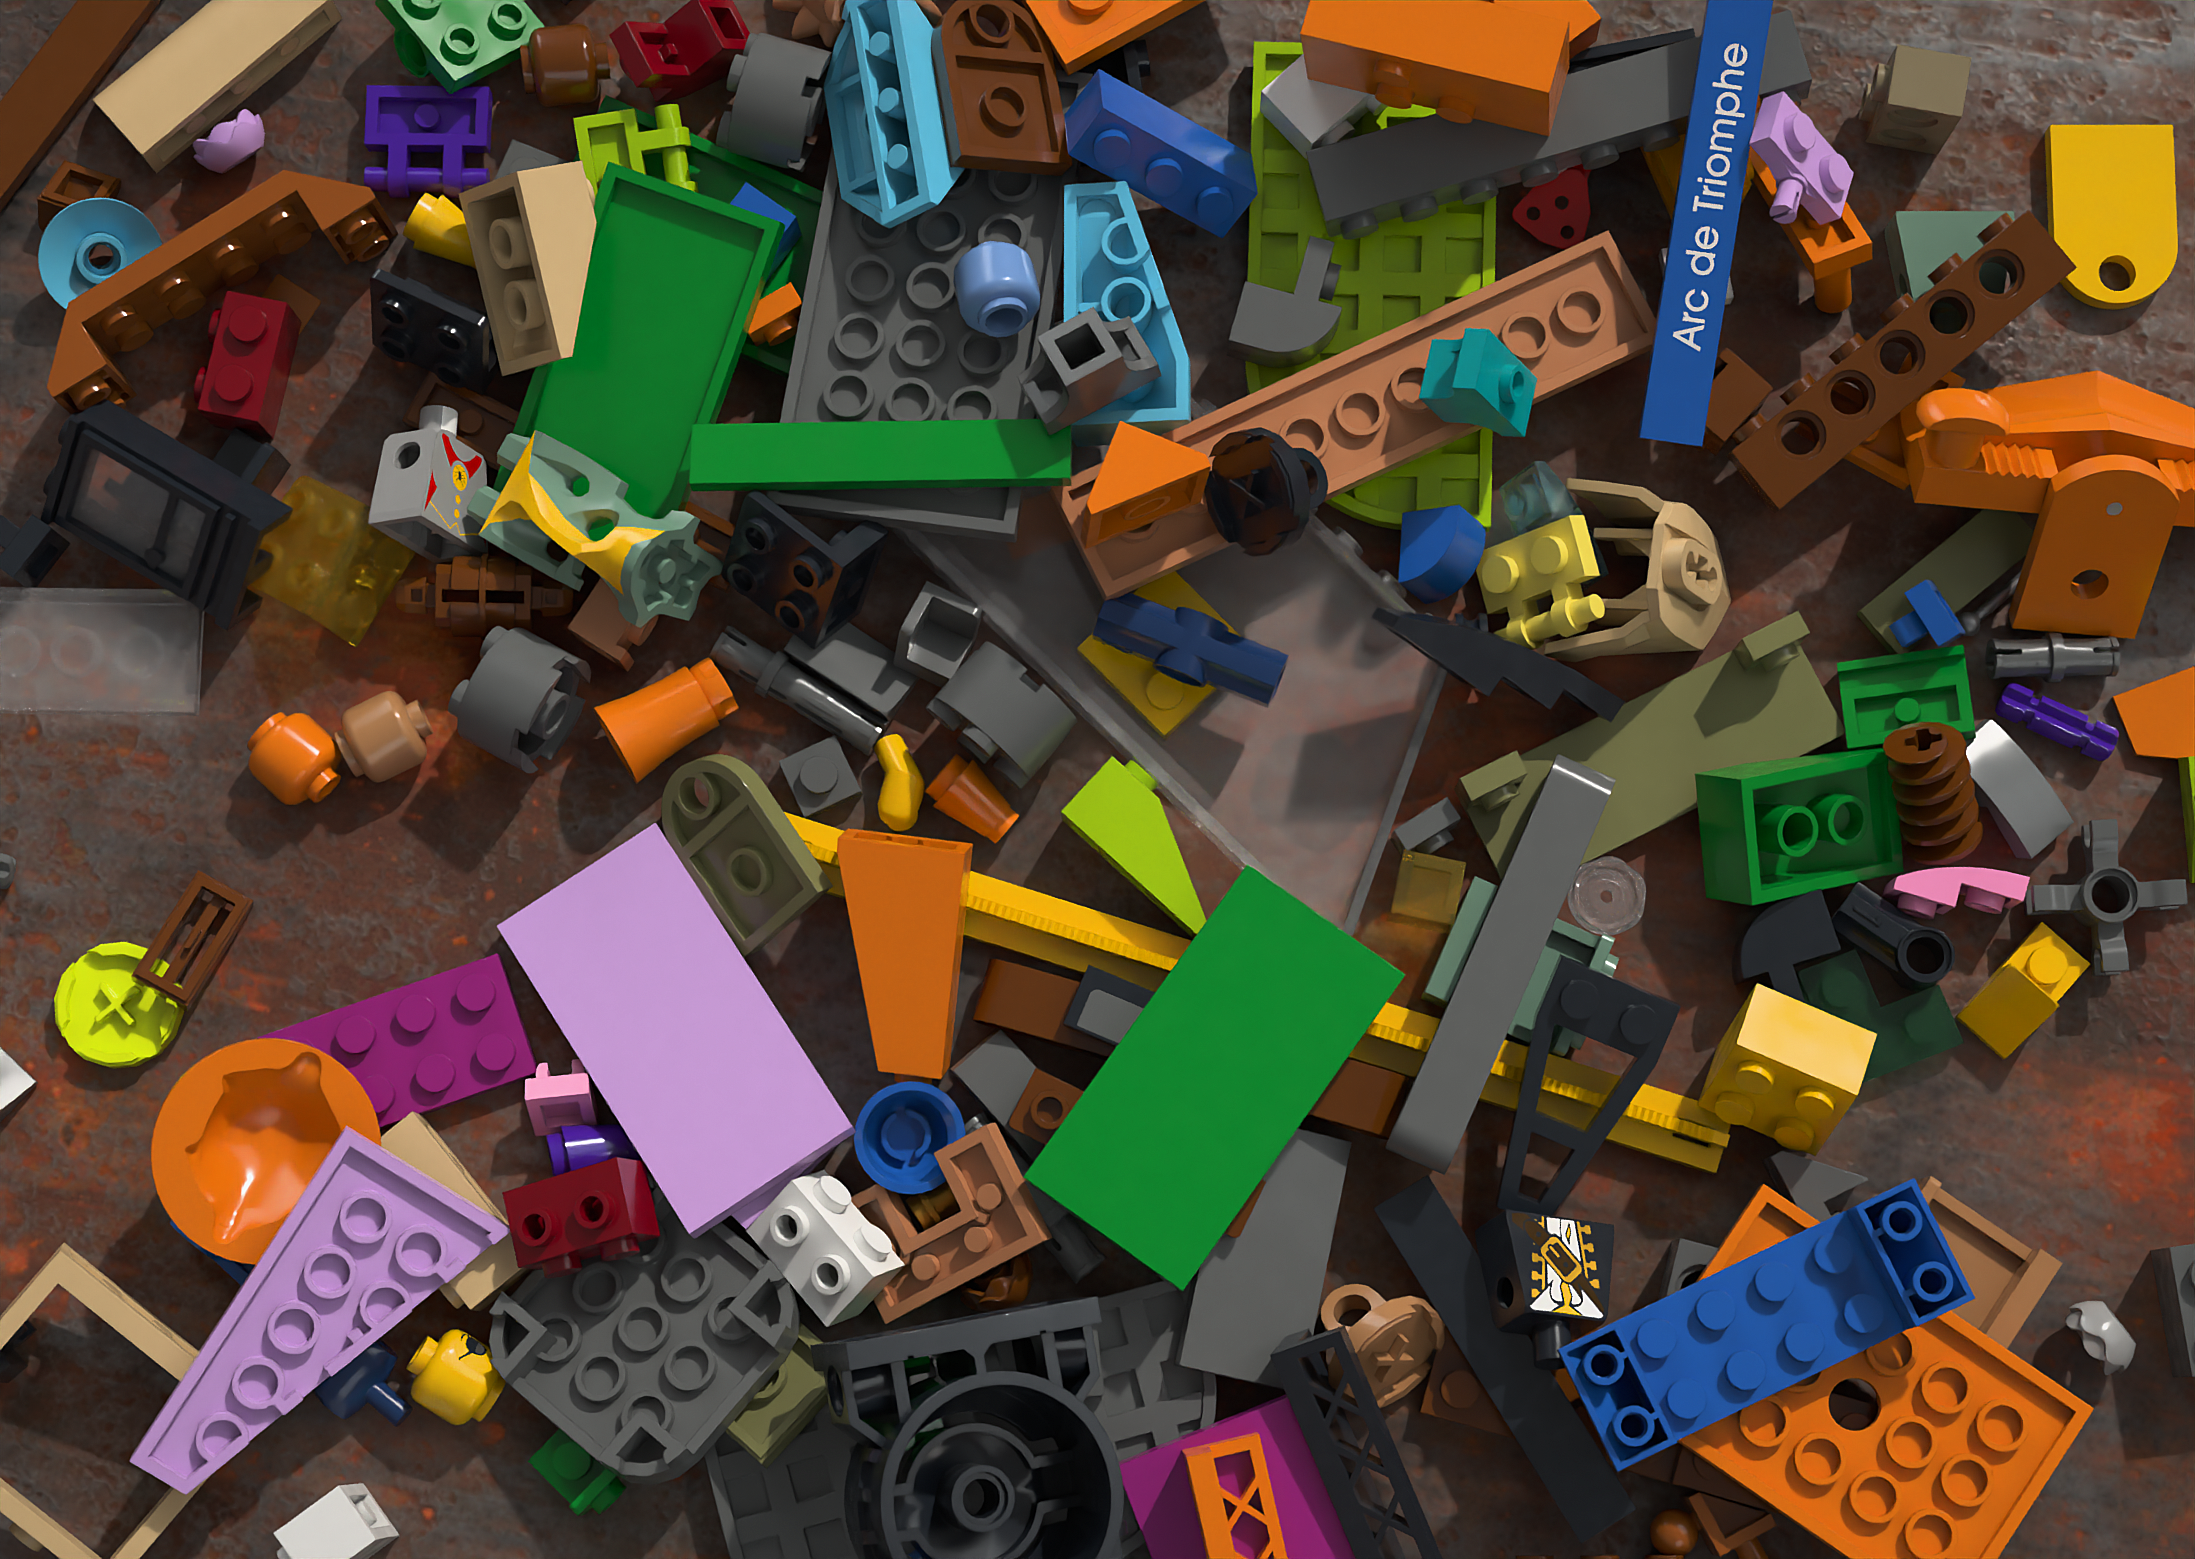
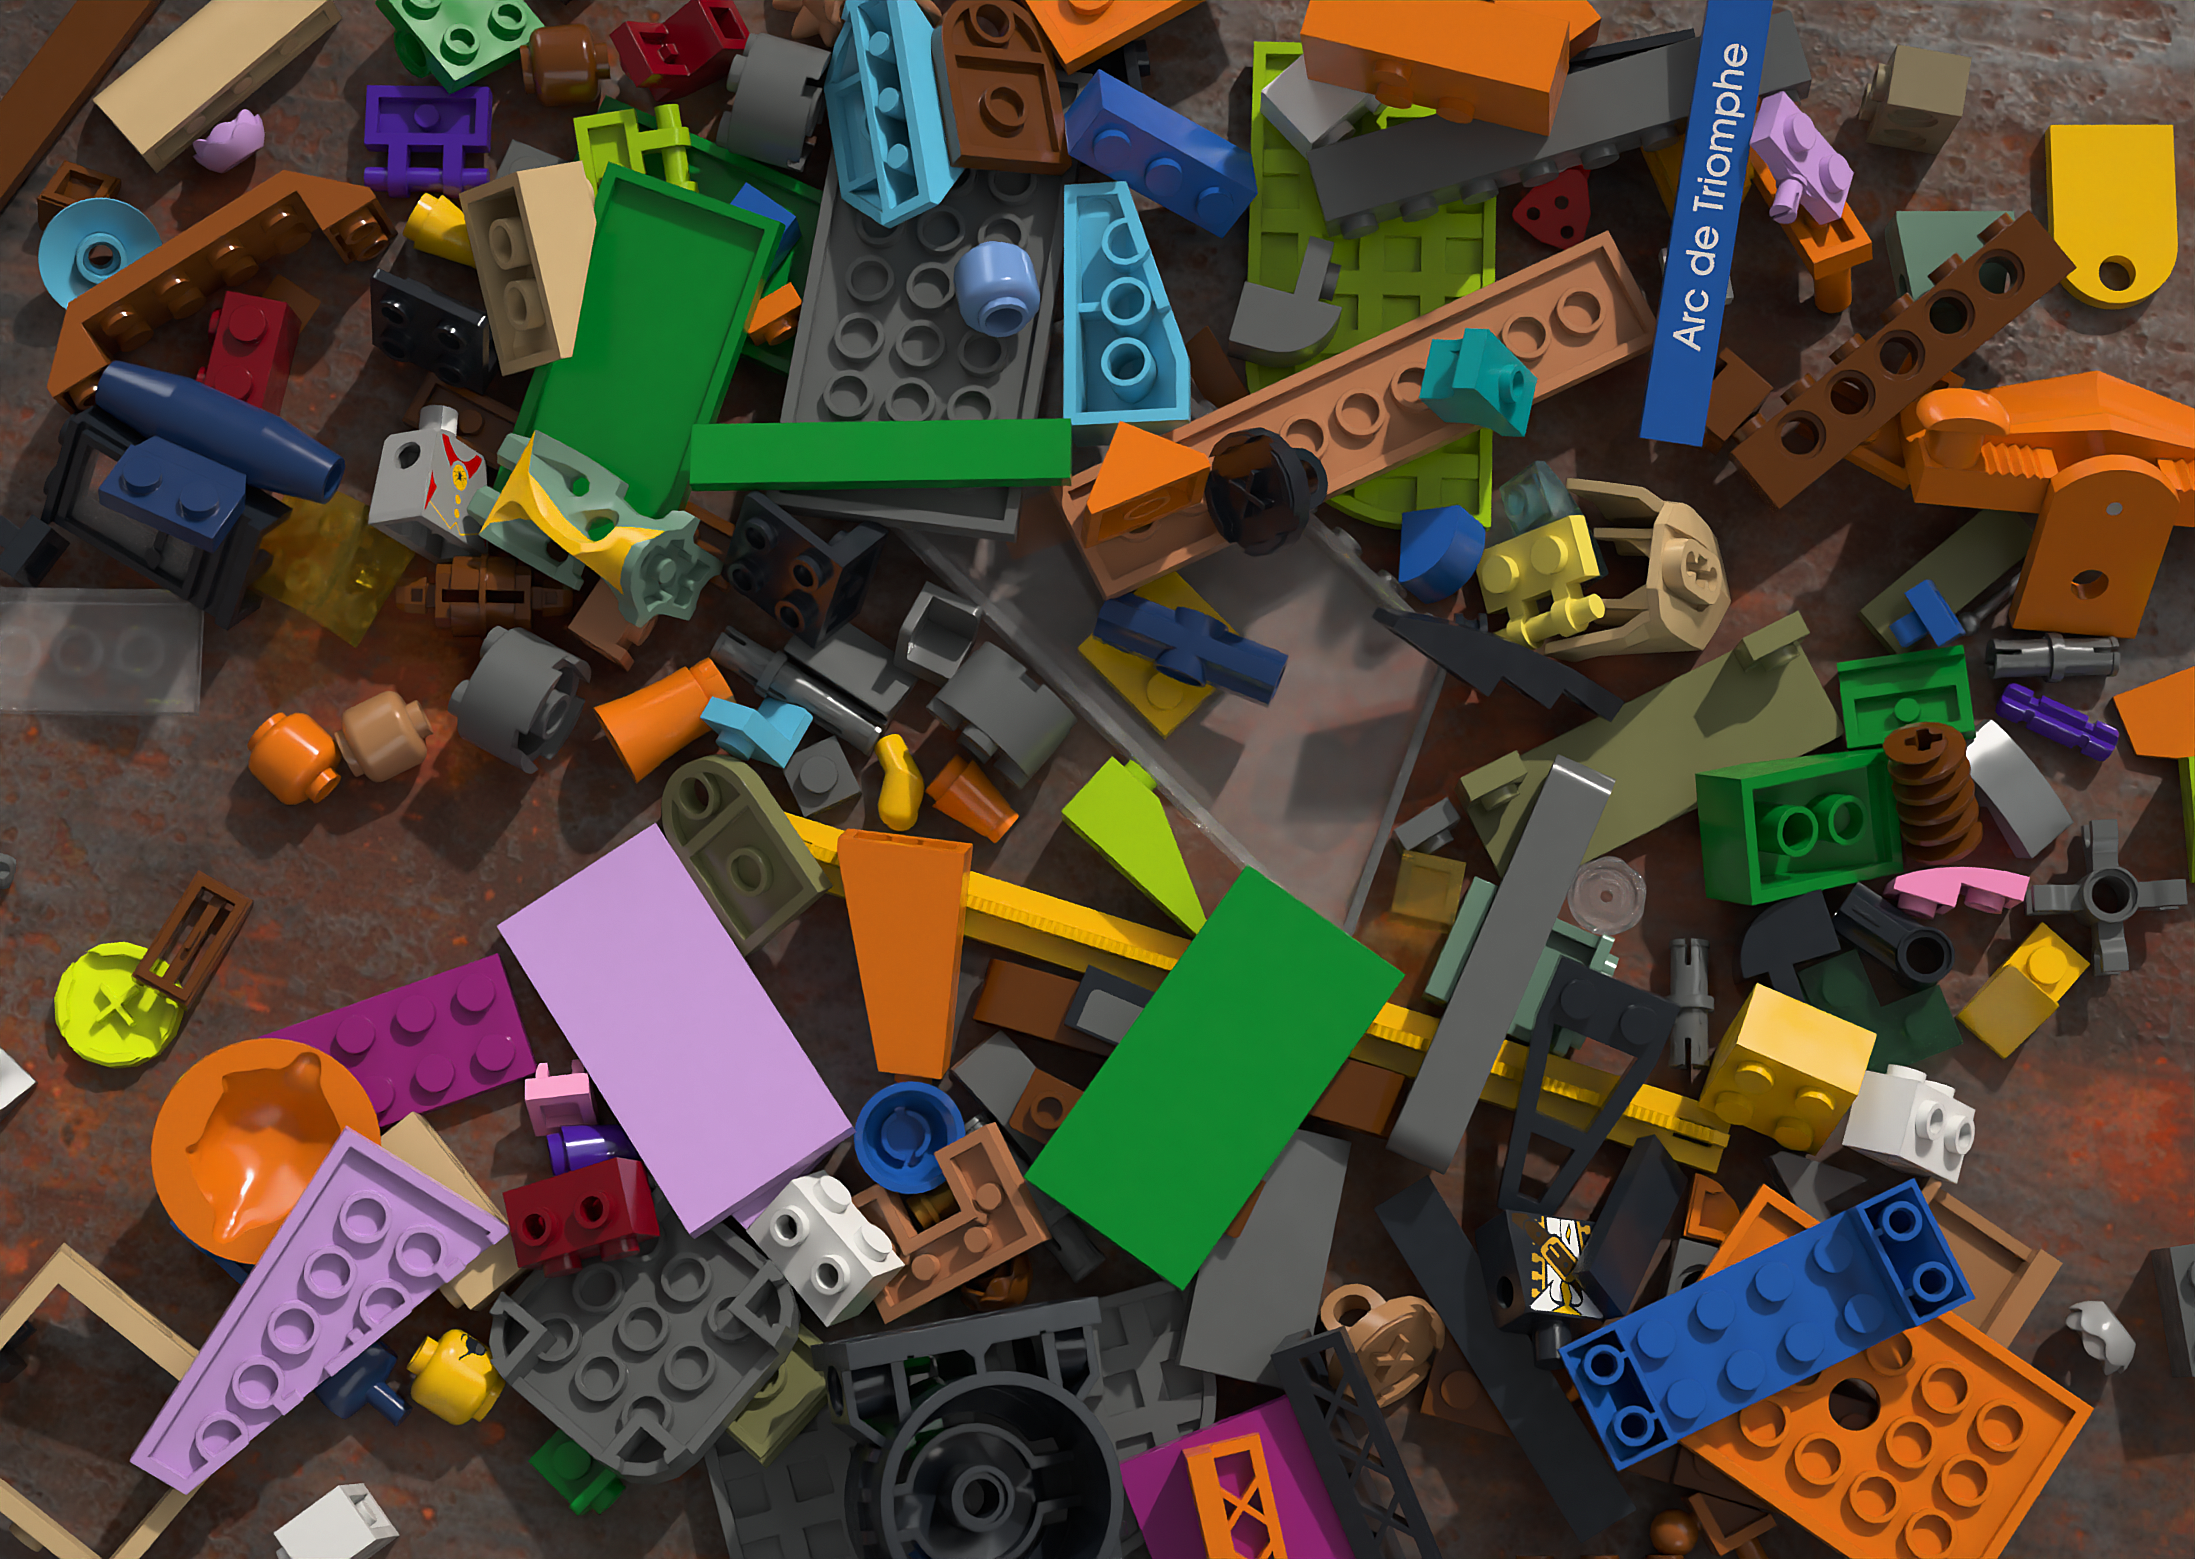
dark grey brick [1017,307,1161,436] -> none
none -> dark blue plate [95,360,345,554]
none -> medium azure bracket [700,696,813,768]
none -> dark orange sticker [1185,326,1249,412]
none -> black tile [1572,1134,1689,1320]
none -> dark grey pin [1664,938,1714,1070]
none -> orange tile [1680,1173,1741,1245]
none -> white brick [1842,1065,1975,1184]

